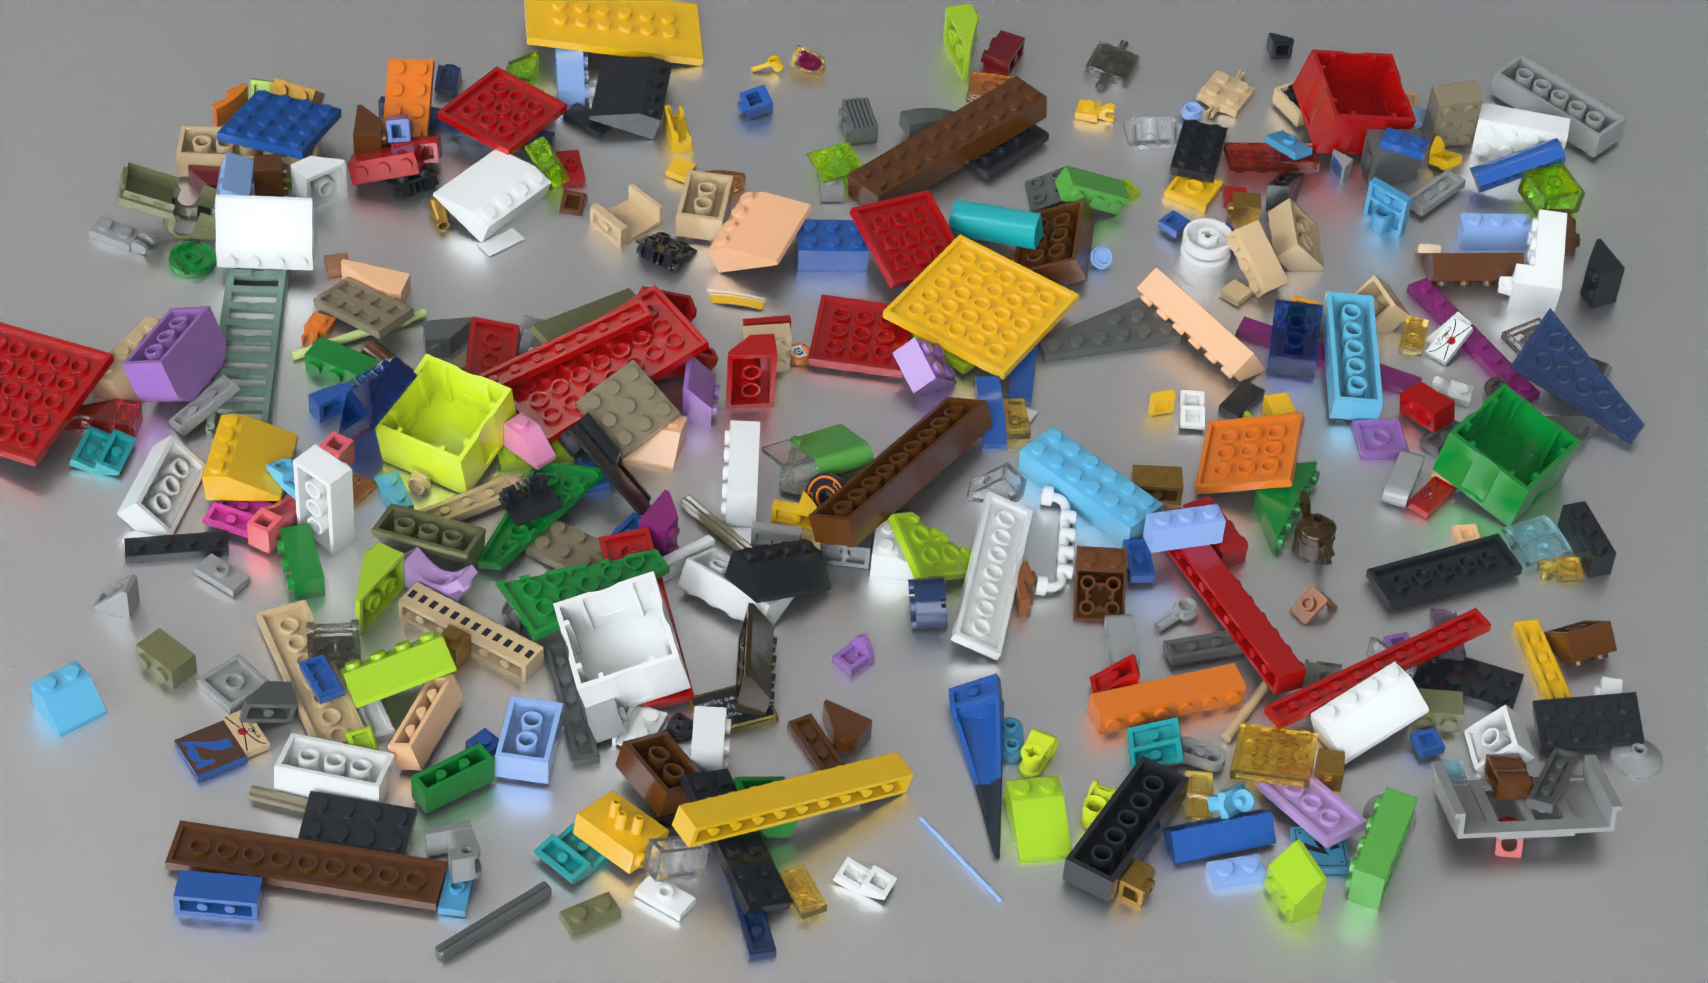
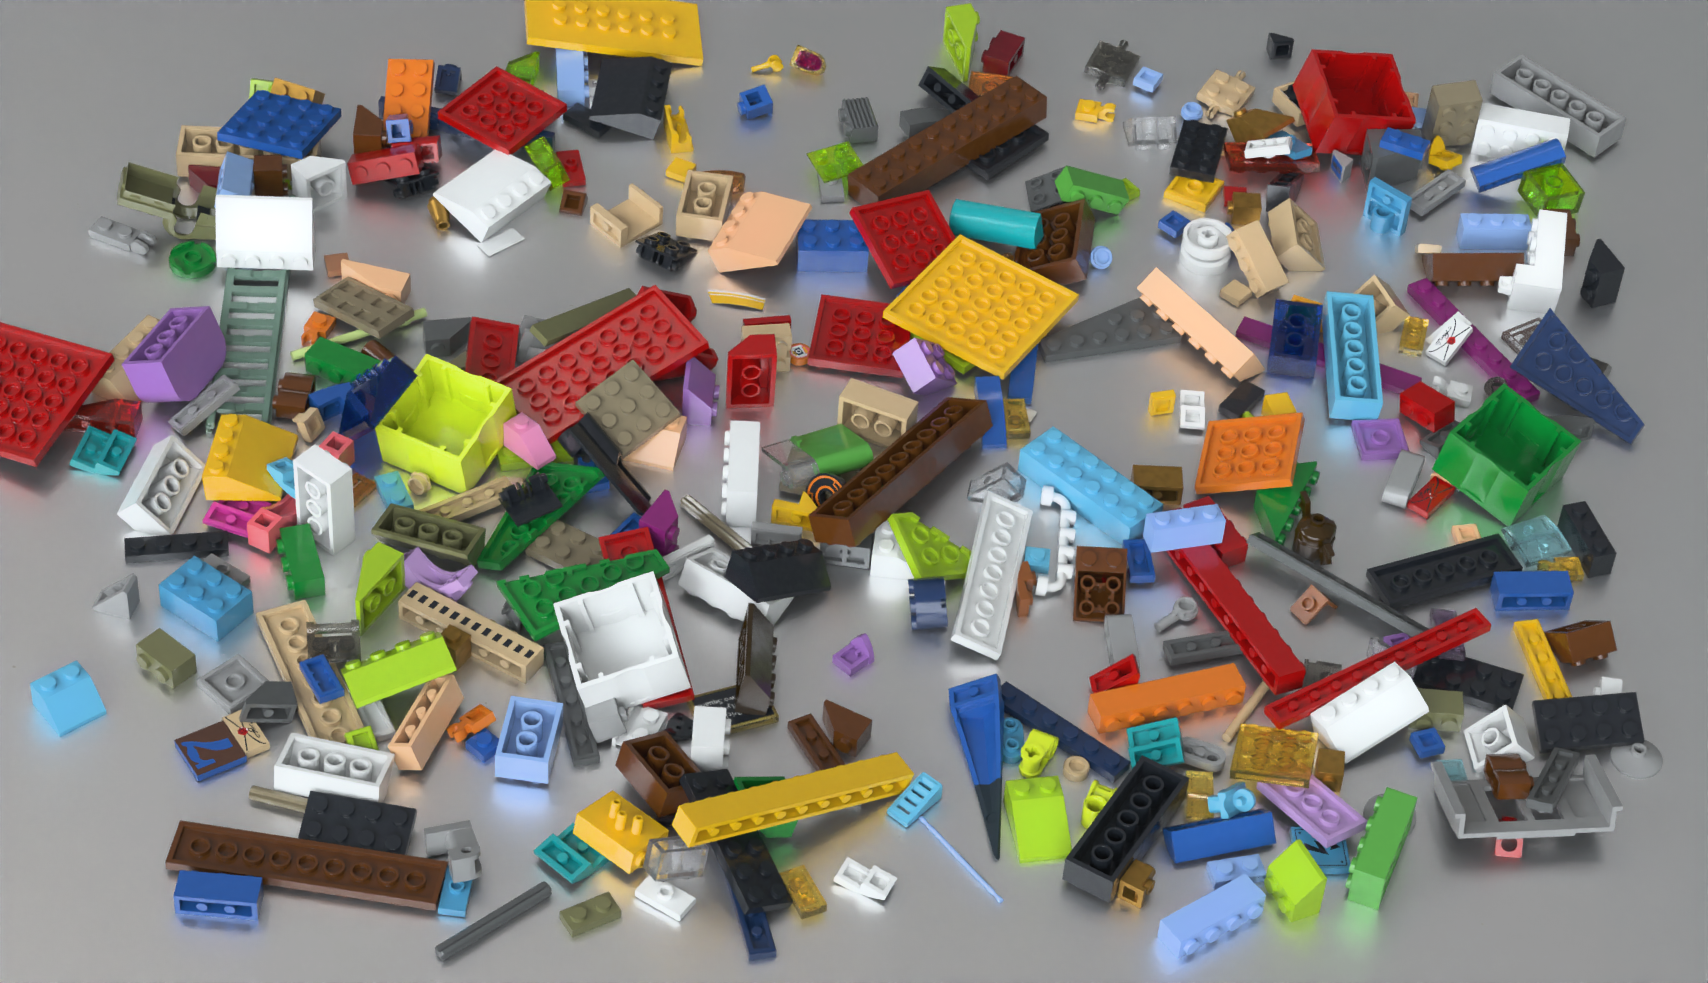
orange slope [211,83,248,127] -> none
green brick [411,743,495,814] -> none
red plate [477,298,653,388] -> none
none -> dark azure brick [159,555,254,642]
none -> reddish brown brick [272,372,316,419]
none -> tan tile [292,407,326,442]
none -> orange plate [446,704,496,743]
none -> tan brick [837,378,919,449]
none -> medium azure slope [887,772,943,828]
none -> black brick [918,66,979,113]
none -> dark blue plate [1001,681,1130,783]
none -> medium azure plate [1024,546,1051,574]
none -> tan tile [1063,756,1090,782]
none -> light blue plate [1133,66,1163,93]
none -> light blue brick [1157,874,1266,959]
none -> pearl gold slope [1226,107,1295,145]
none -> white plate [1244,136,1293,159]
none -> dark grey tile [1246,532,1429,637]
none -> blue brick [1490,571,1574,611]

